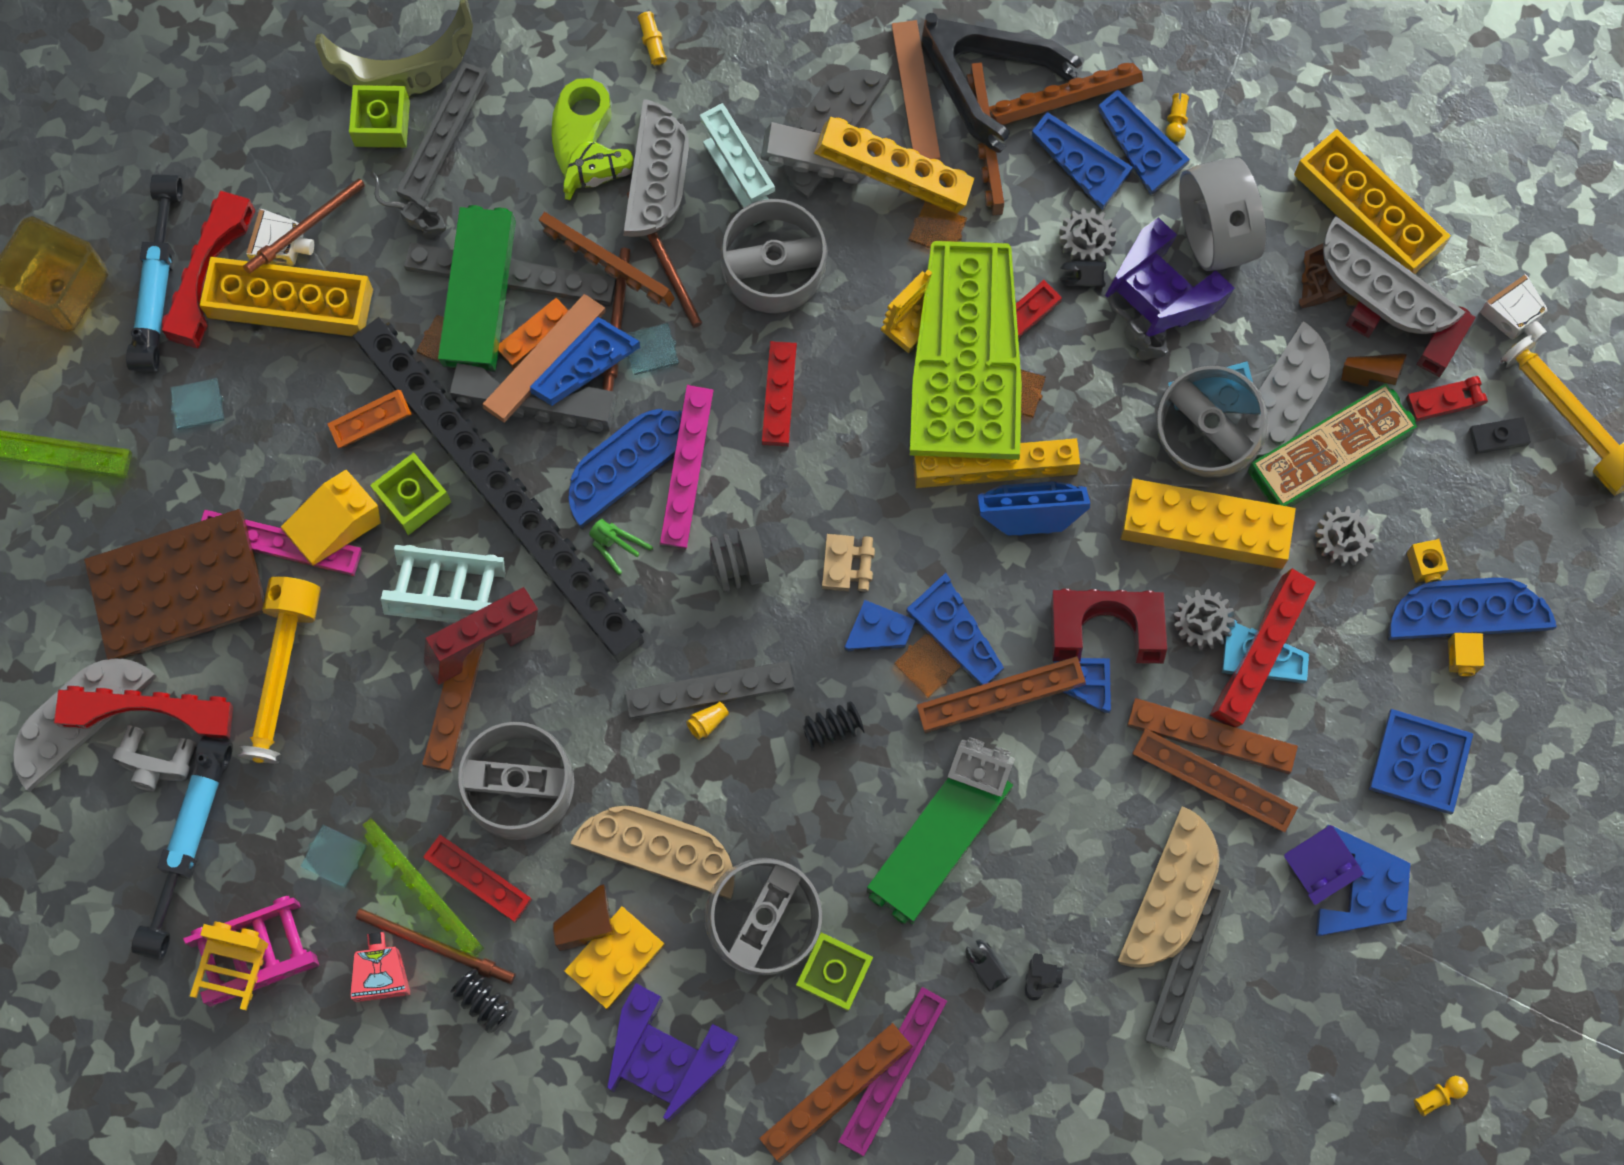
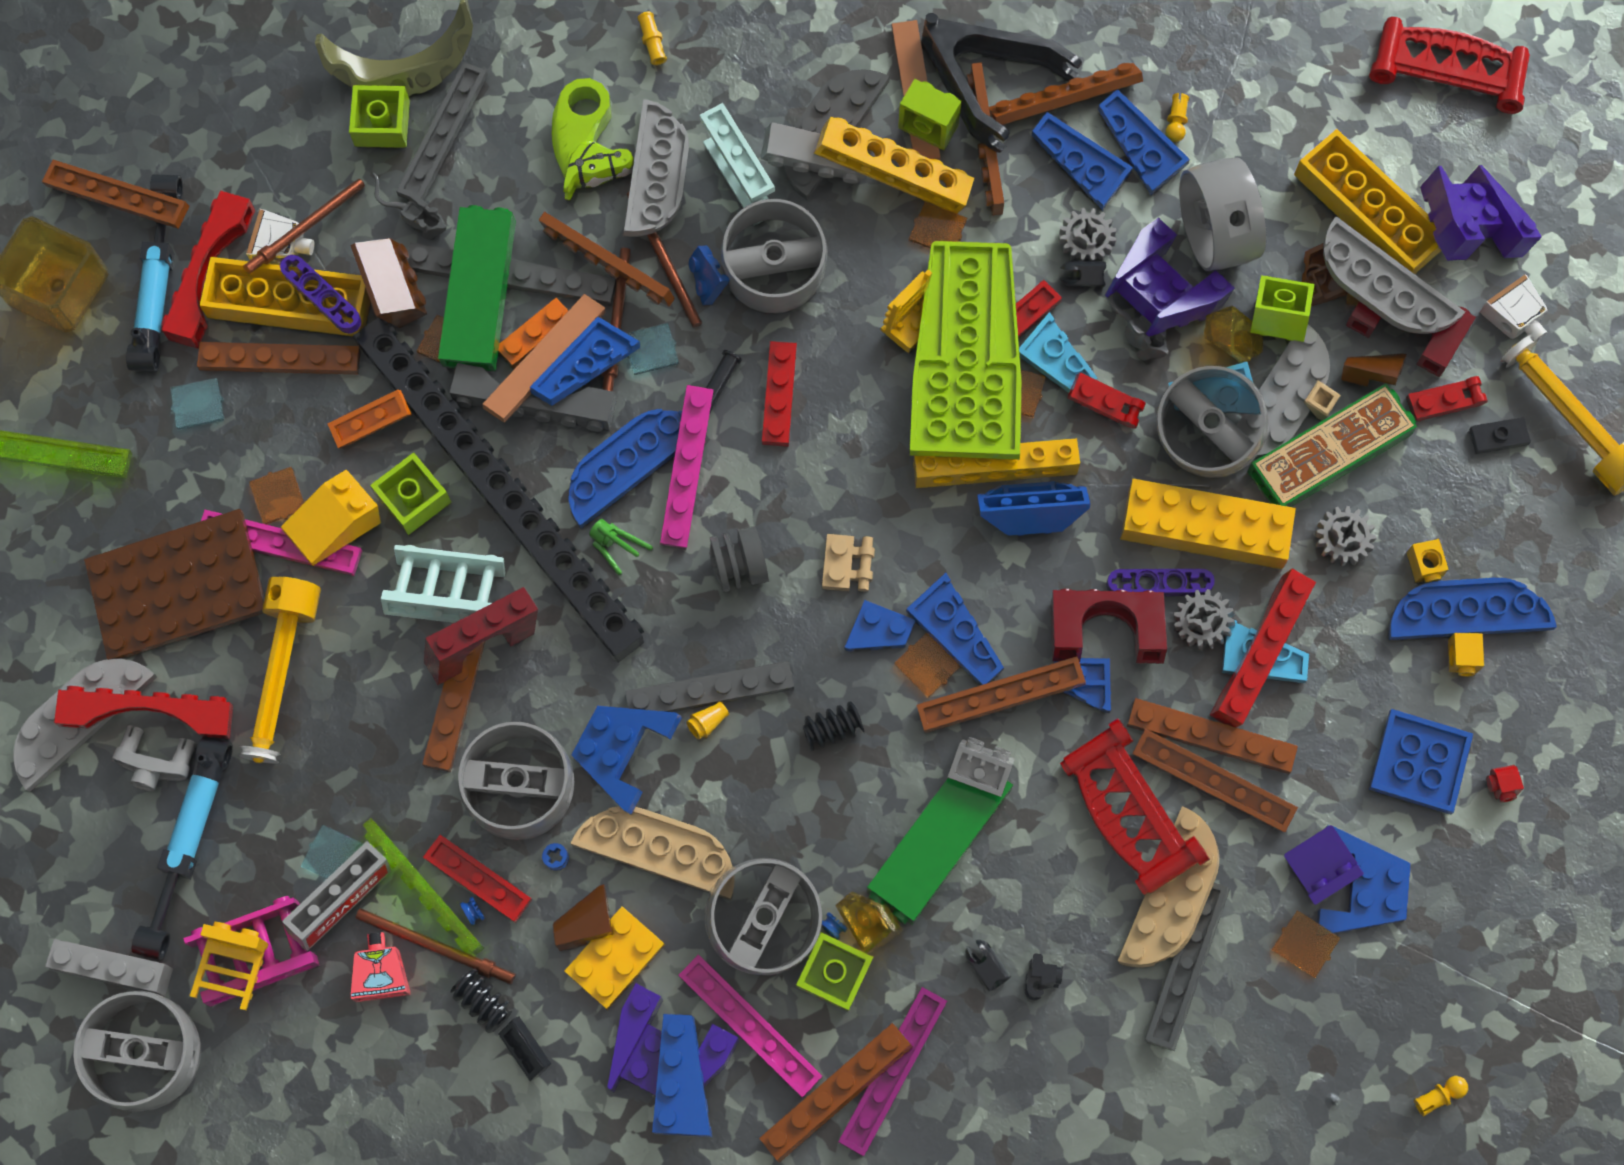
none -> dark orange plate [42,159,190,229]
none -> light grey brick [45,939,173,996]
none -> light grey cylinder [73,991,201,1112]
none -> dark orange plate [197,342,361,375]
none -> clear orange piece [249,467,304,525]
none -> dark purple beam [280,255,361,334]
none -> light grey brick [282,841,391,951]
none -> slope [350,238,427,328]
none -> blue bush [460,896,485,926]
none -> black plate [498,1016,551,1081]
none -> blue bush [542,843,569,871]
none -> blue wing [571,706,682,815]
none -> blue wing [652,1014,712,1137]
none -> dark pink plate [678,954,823,1098]
none -> blue wing [689,245,730,305]
none -> black pin [706,350,742,415]
none -> blue bush [821,912,847,940]
none -> clear yellow slope [835,892,903,954]
none -> lime brick [898,79,961,150]
none -> medium azure wing [1019,312,1097,393]
none -> red piece [1060,718,1210,895]
none -> red plate [1067,372,1146,429]
none -> dark purple beam [1106,569,1215,596]
none -> clear yellow slope [1204,305,1263,363]
none -> lime brick [1250,275,1314,342]
none -> clear orange piece [1272,910,1341,977]
none -> tan slope [1304,380,1341,421]
none -> red piece [1369,17,1530,114]
none -> dark purple wedge [1420,165,1542,261]
none -> red plate [1486,765,1524,803]

